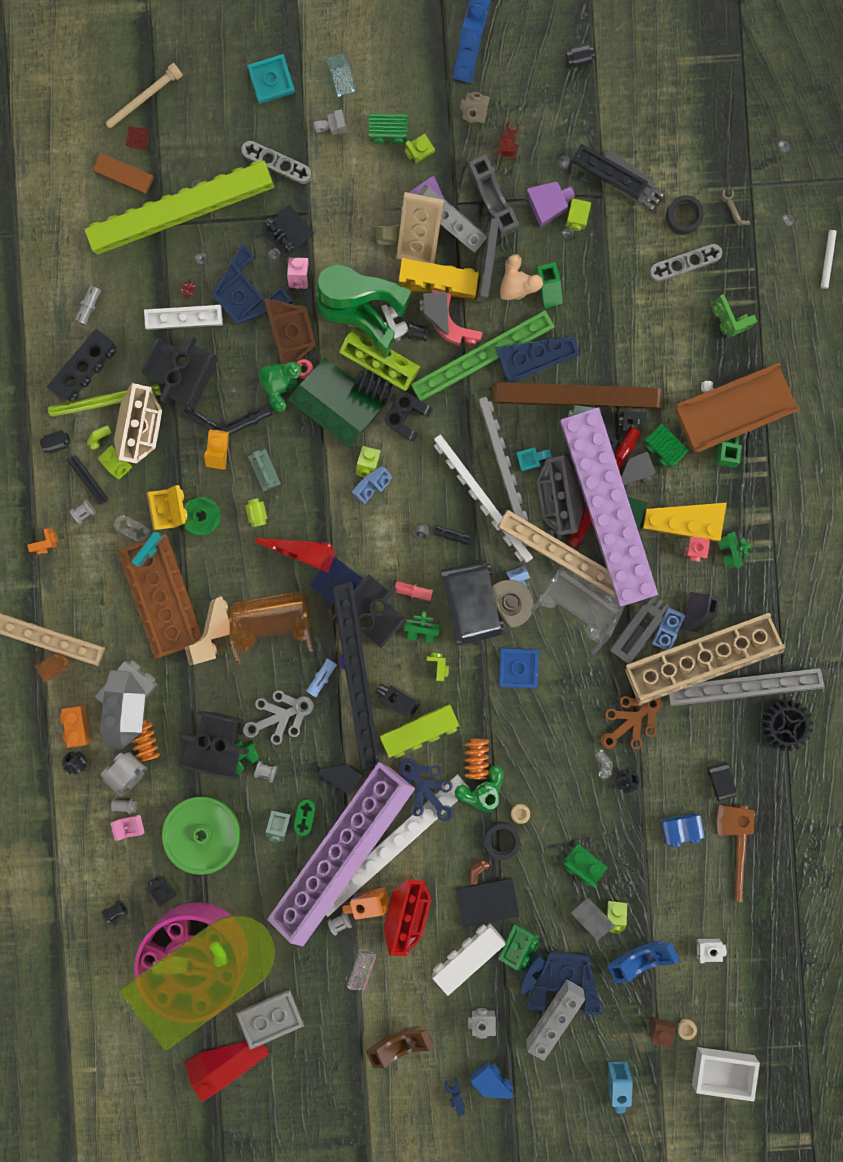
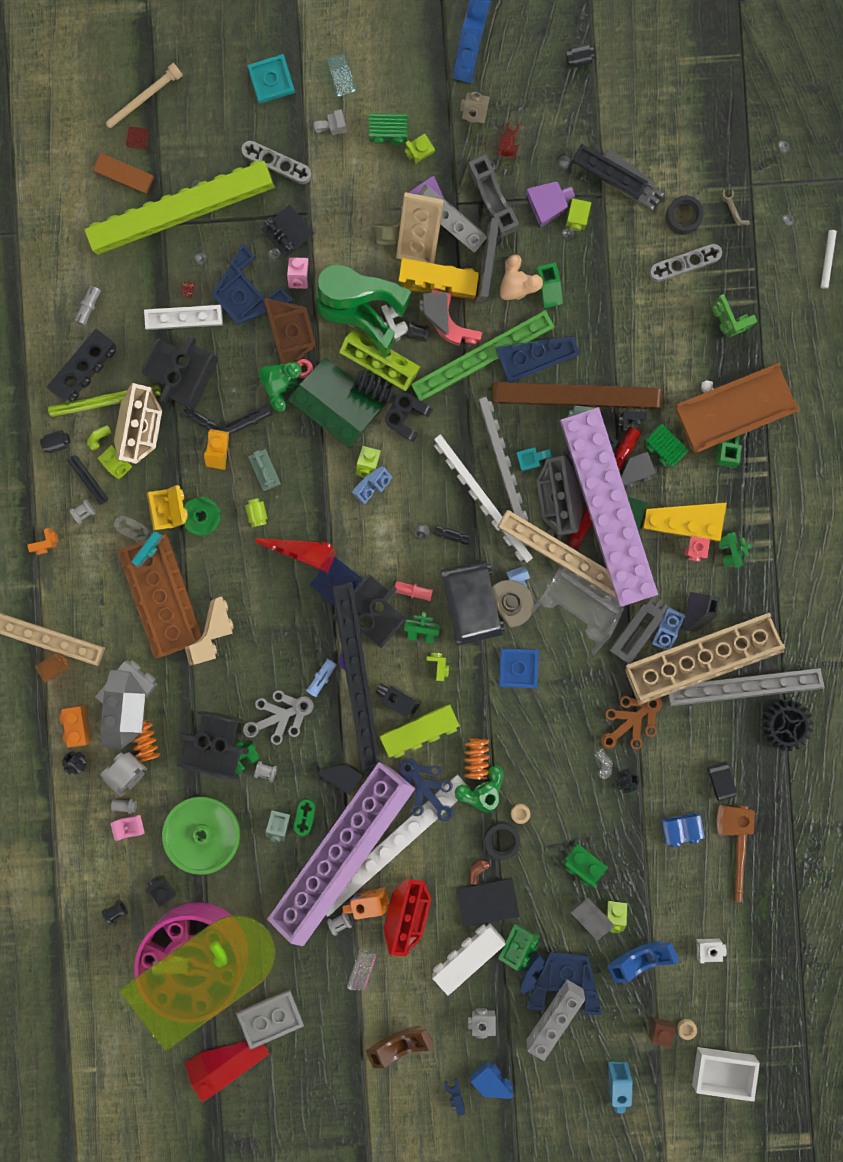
clear orange windscreen [229,592,313,664] -> none

